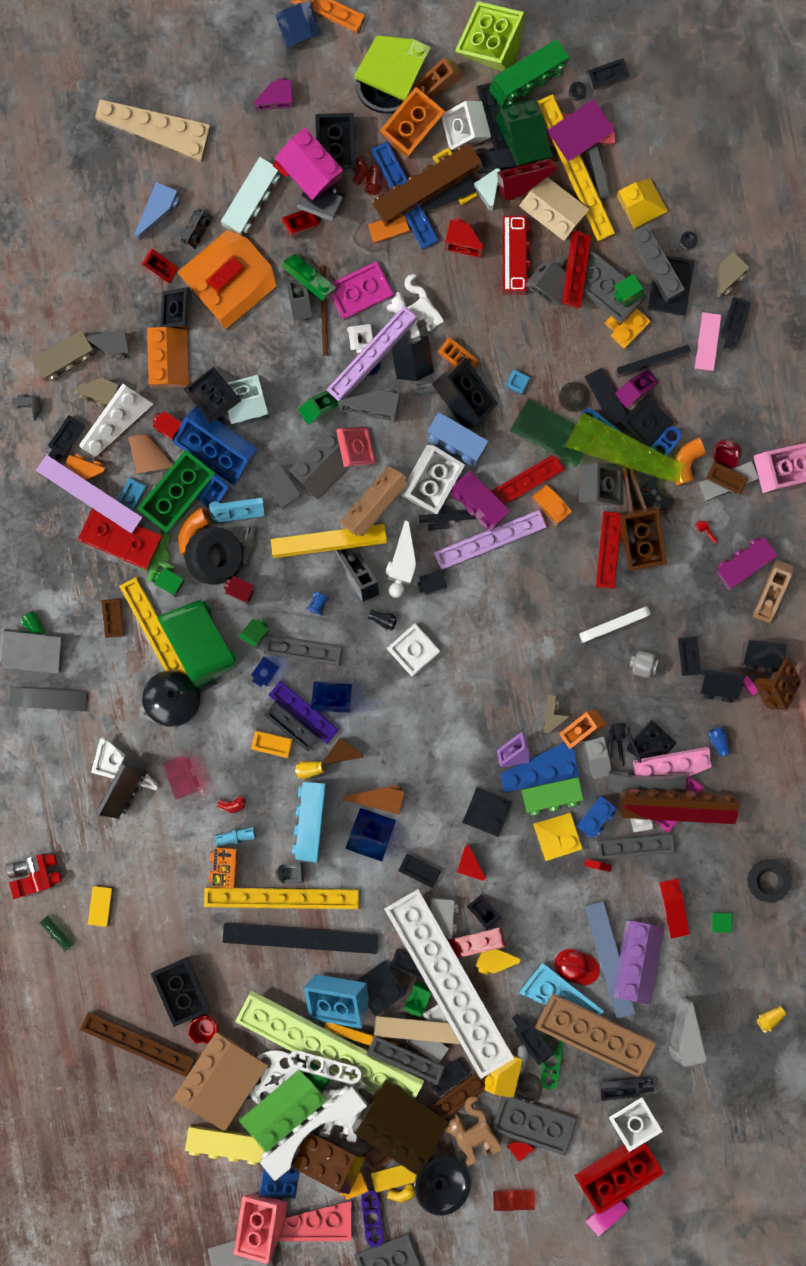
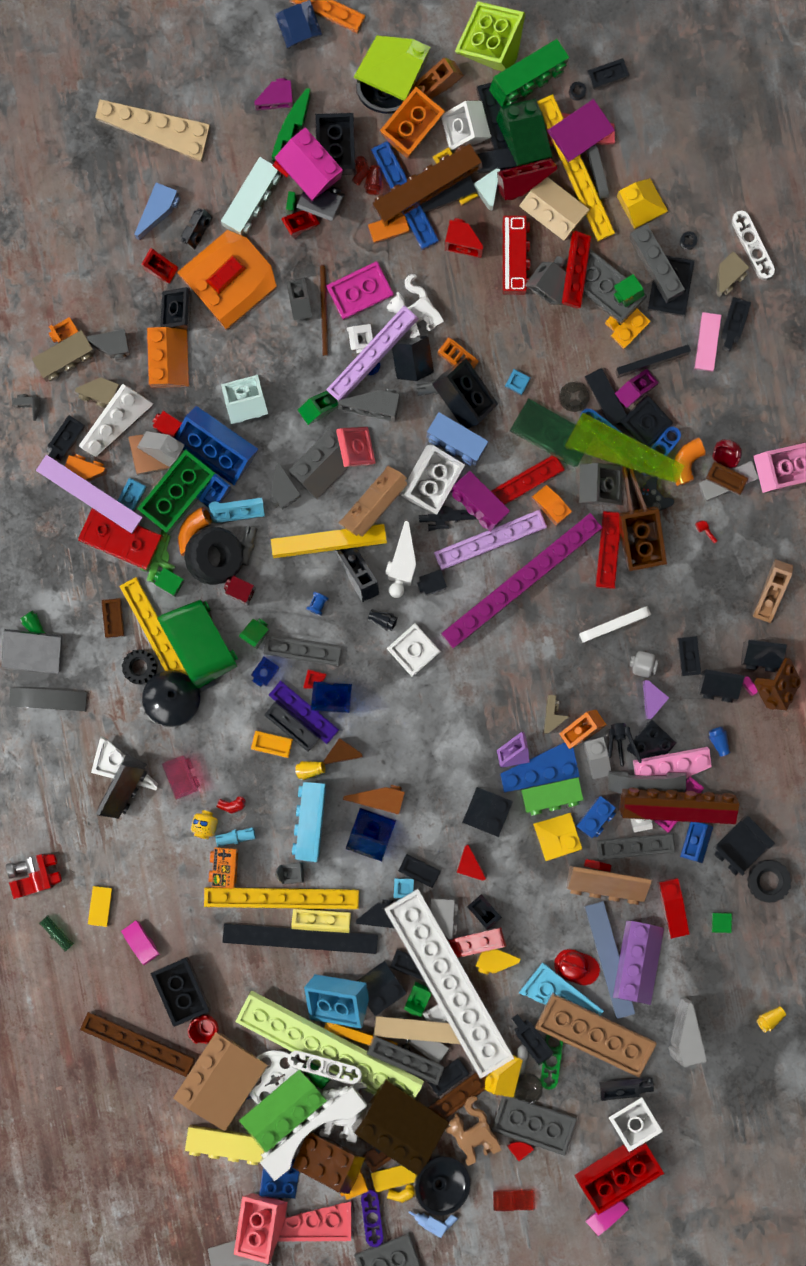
black tile [183,367,241,424] -> none
green plate [281,253,336,301] -> none
magenta brick [716,537,778,590] -> none
none -> orange bracket [48,317,79,343]
none -> dark pink slope [121,920,160,965]
none -> black tyre [122,649,158,685]
none -> light grey slope [137,431,184,467]
none -> yellow head [190,810,218,840]
none -> green slope [271,88,311,162]
none -> green tile [286,191,297,215]
none -> light yellow tile [291,909,351,933]
none -> red tile [303,670,327,689]
none -> black slope [356,899,394,928]
none -> medium azure plate [394,878,414,898]
none -> light blue piece [408,1211,459,1238]
none -> magenta brick [441,513,602,649]
none -> medium nougat slope [566,866,651,905]
none -> medium lavender slope [643,680,669,720]
none -> blue slope [680,822,713,863]
none -> black panel [713,816,775,876]
none -> white beam [732,211,775,280]

